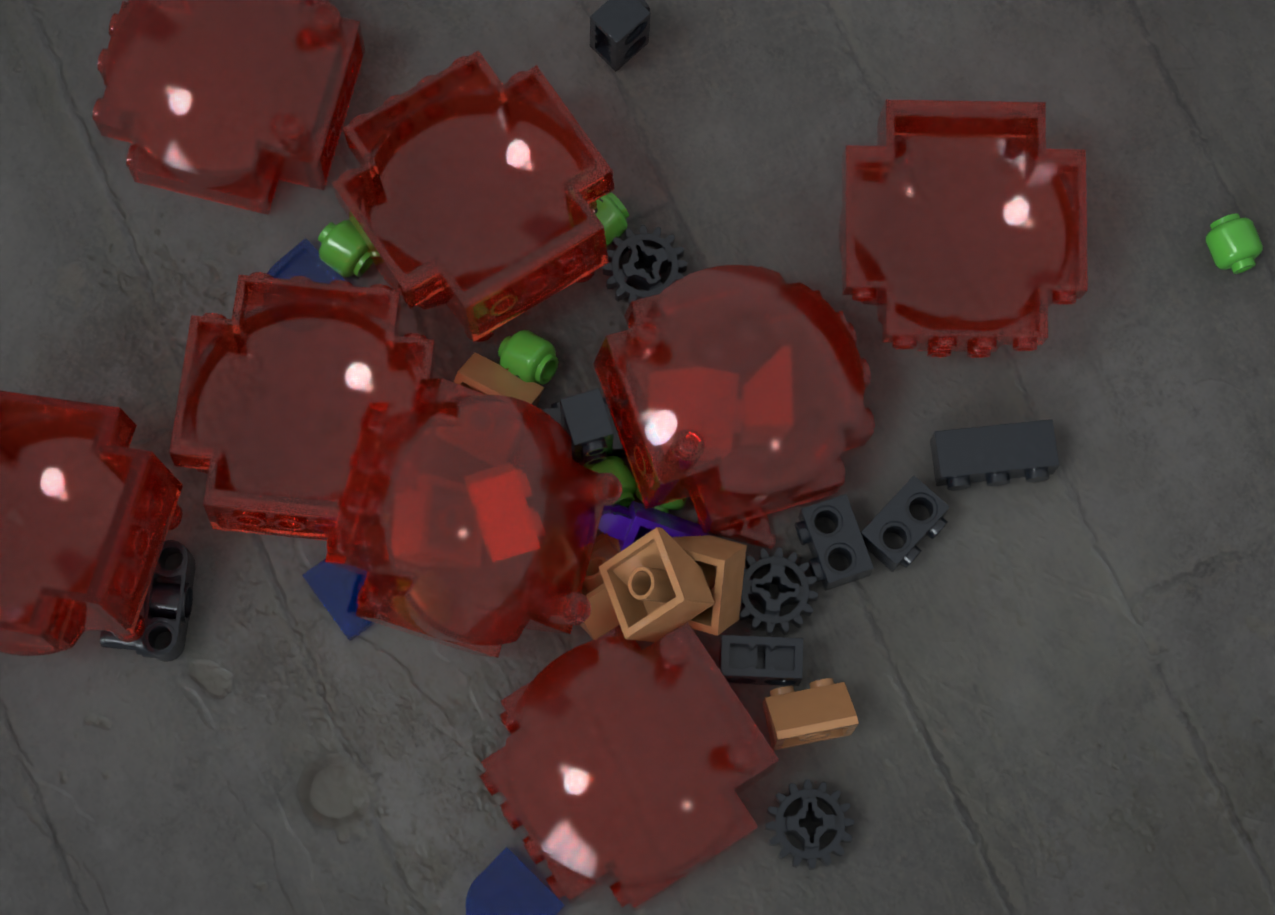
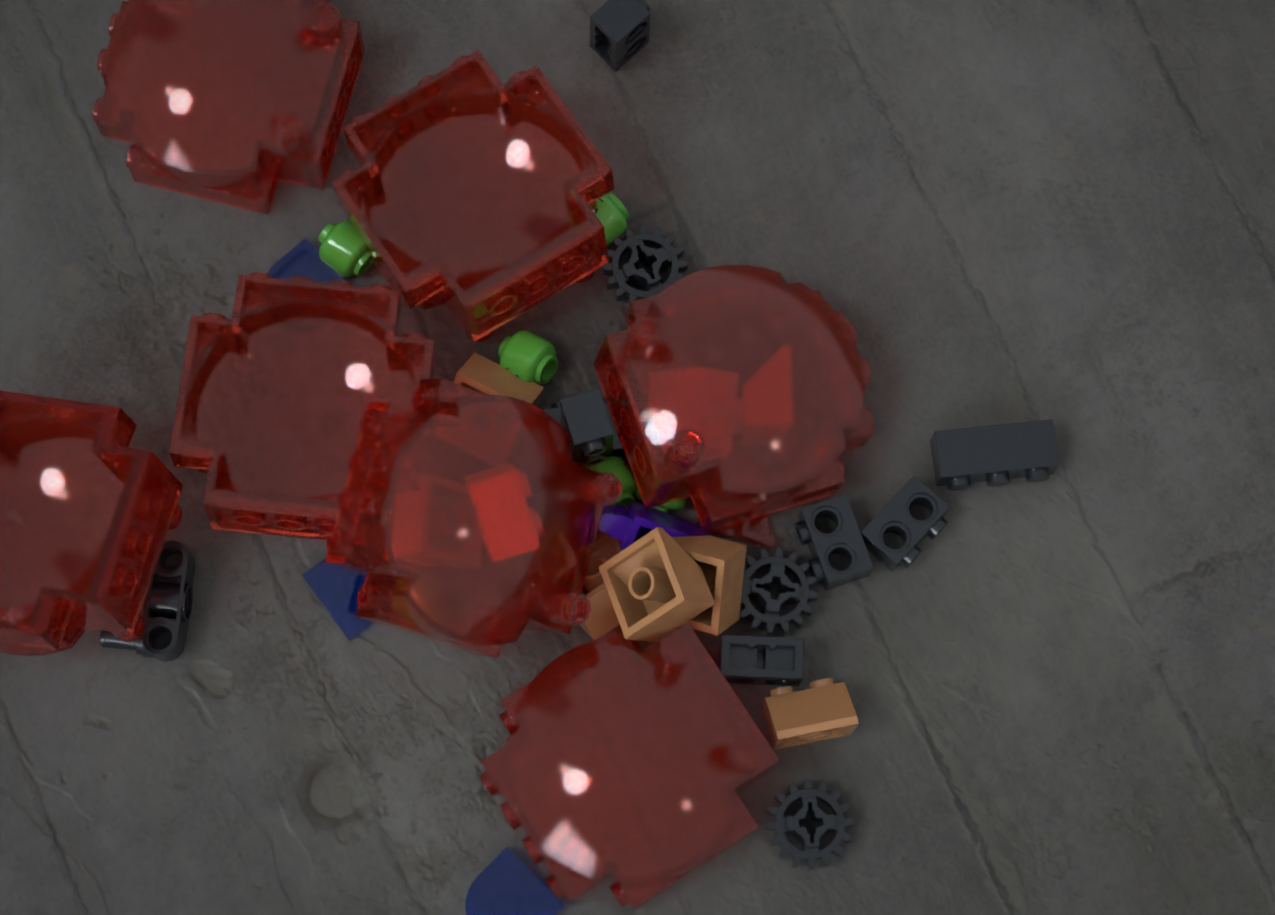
clear red windscreen [839,99,1088,358] -> none
bright green head [1205,213,1263,274] -> none

